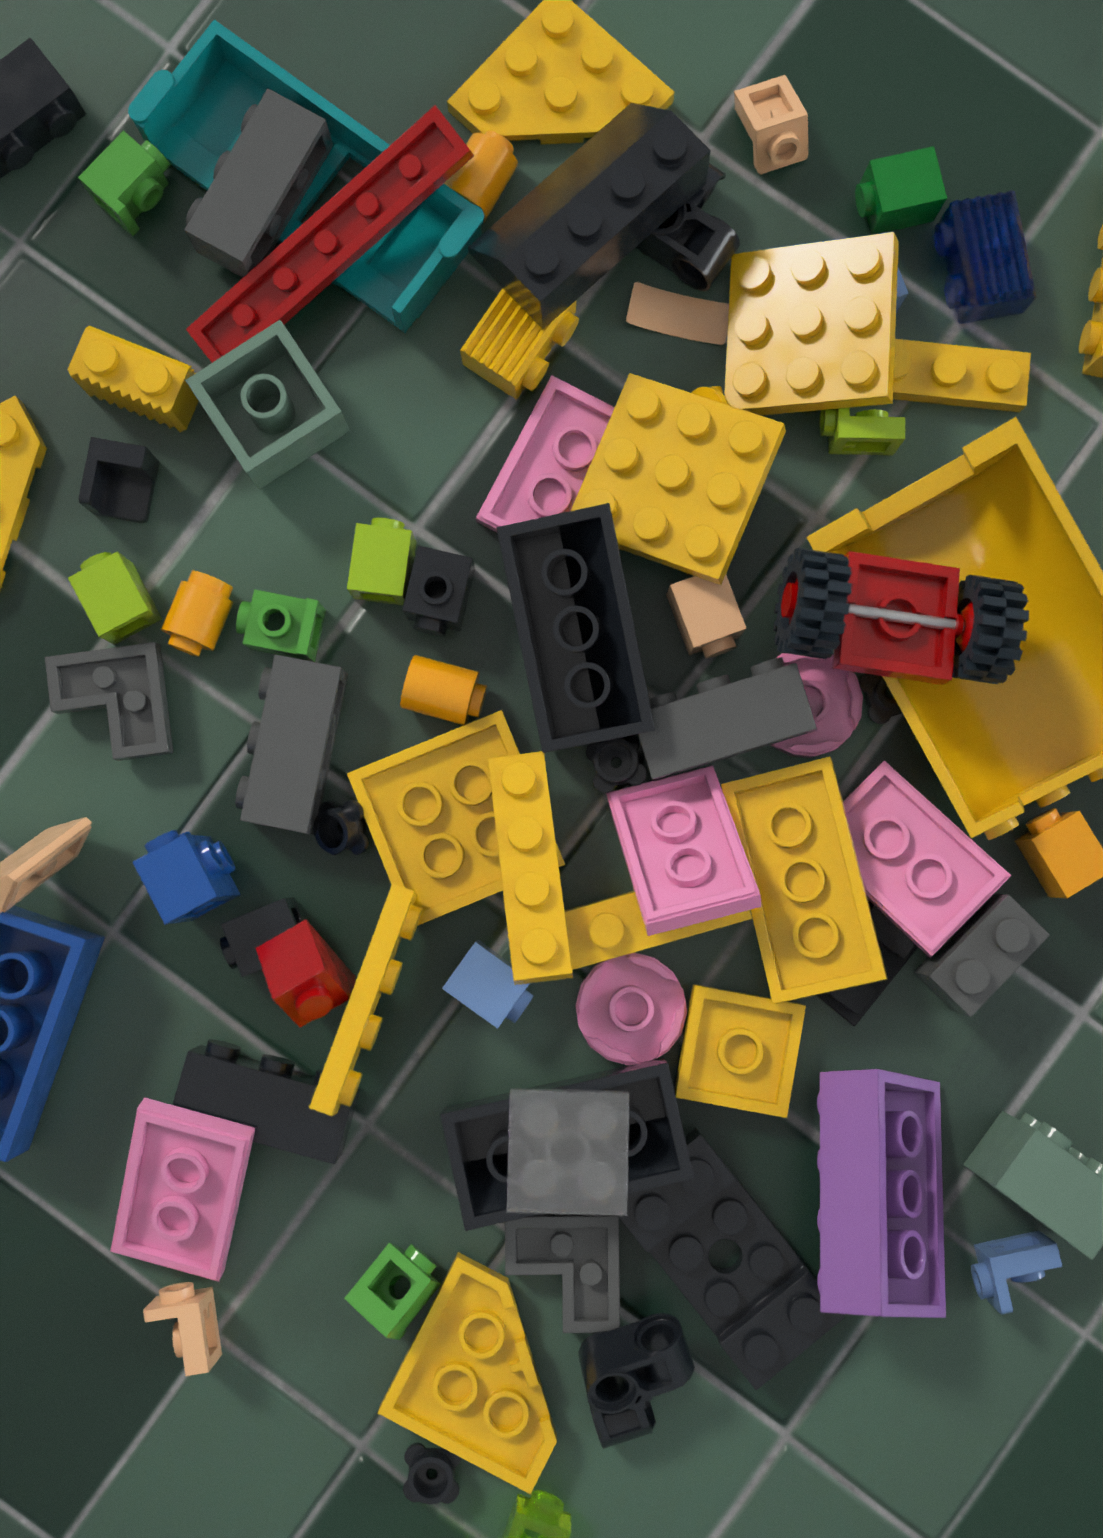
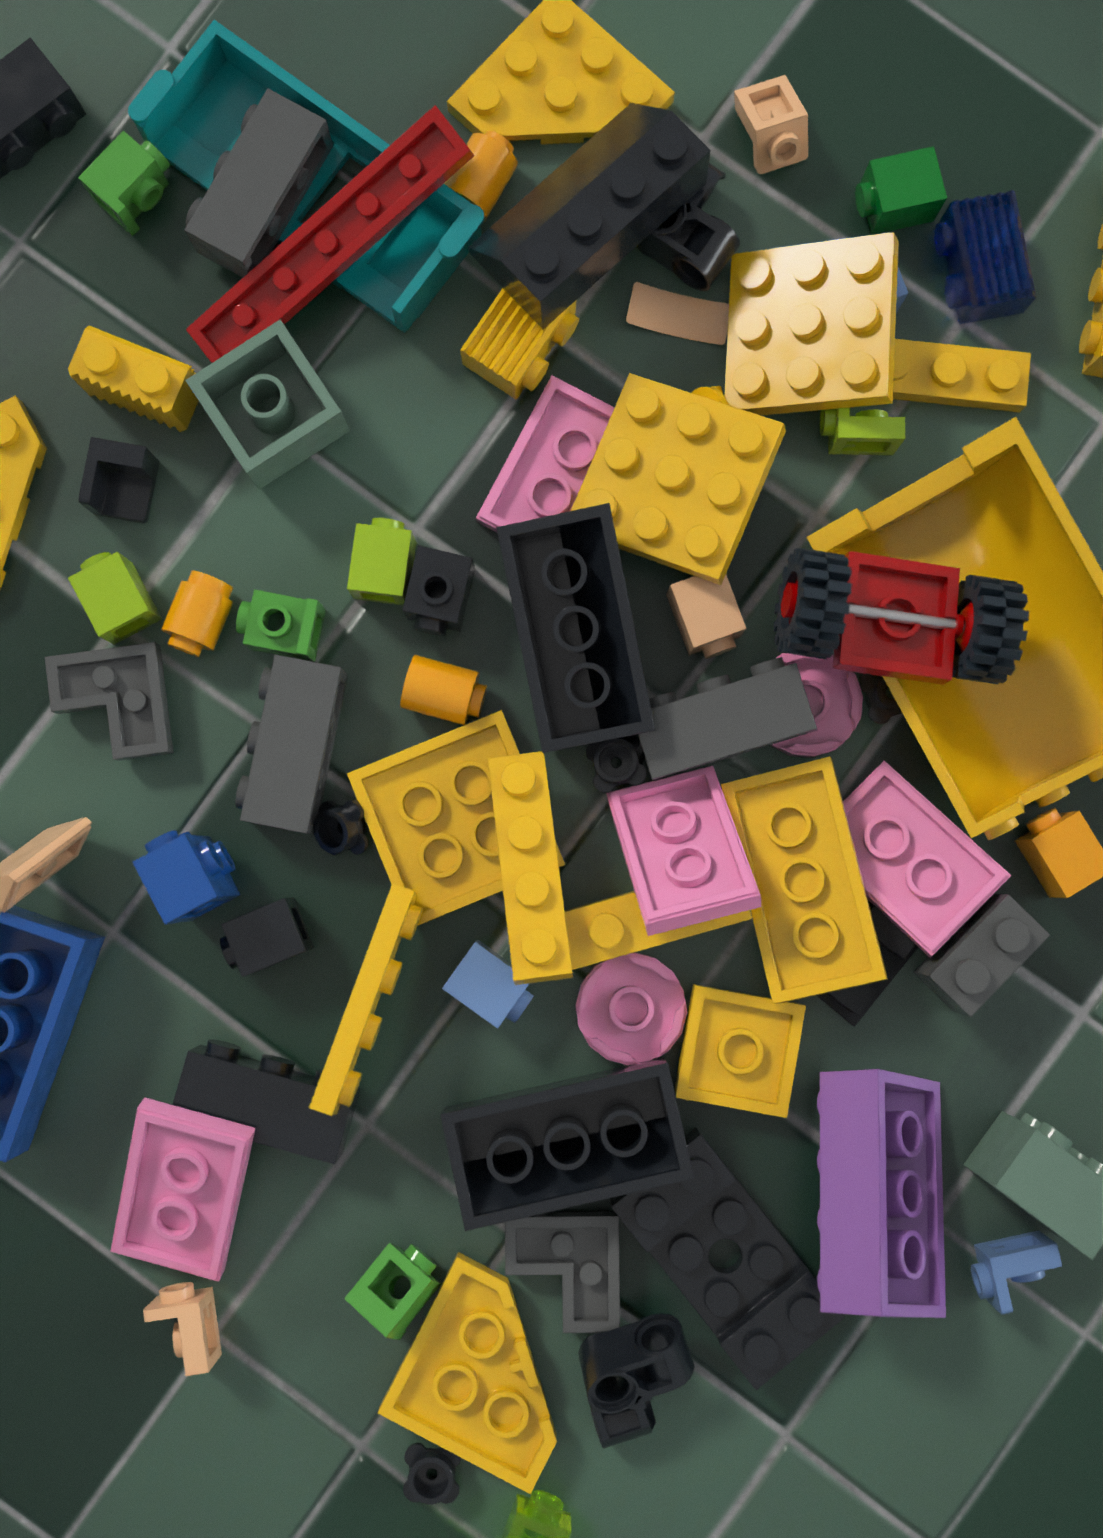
red slope [256,919,357,1027] -> none
clear plate [507,1088,629,1216] -> none

